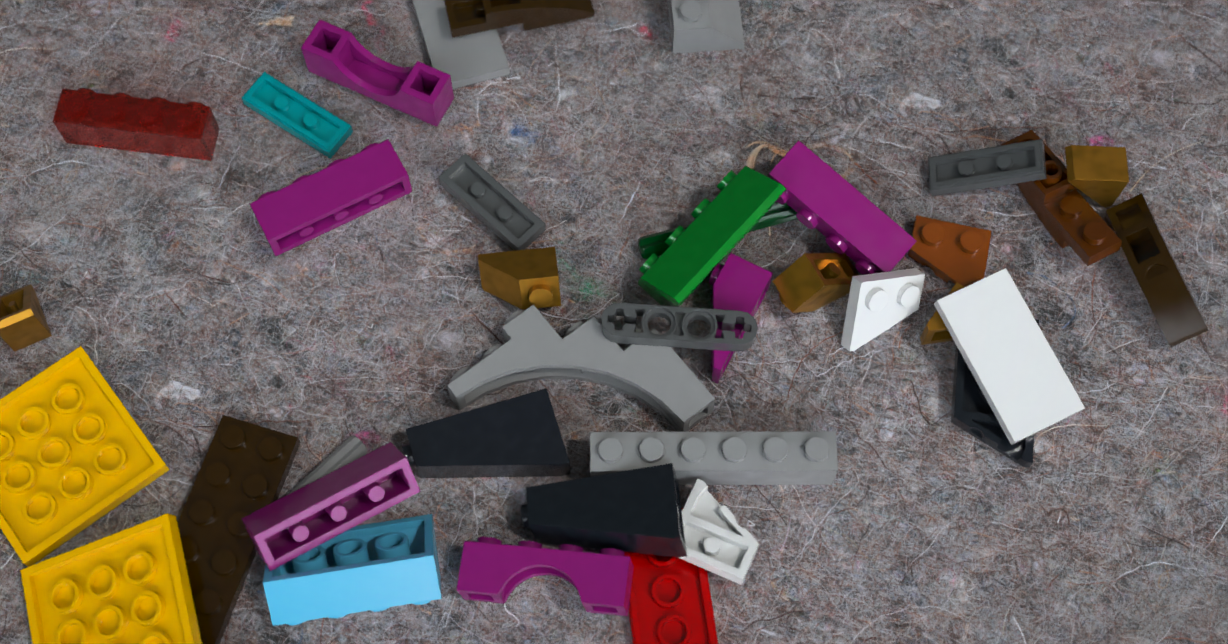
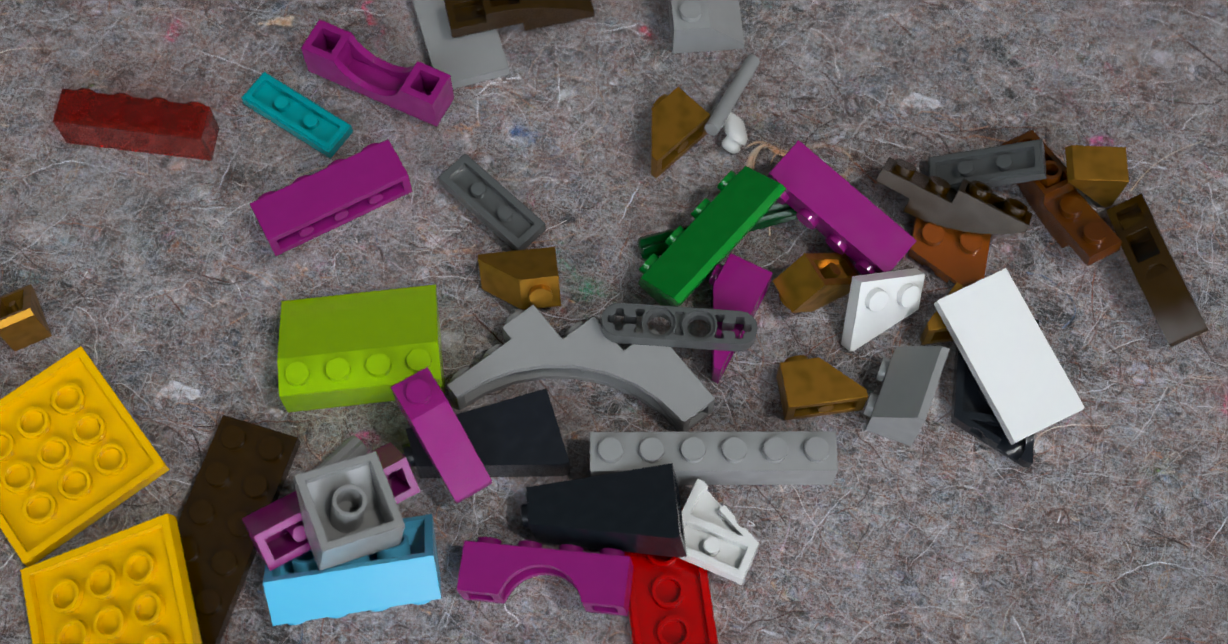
none -> lime slope [277,284,446,413]
none -> light grey slope [294,451,405,571]
none -> magenta slope [391,367,492,504]
none -> pearl gold slope [651,87,710,178]
none -> light grey bar [704,54,760,136]
none -> white arm [709,103,748,154]
none -> pearl gold slope [776,355,868,420]
none -> light grey slope [863,346,950,446]
none -> dark brown slope [876,157,1033,234]

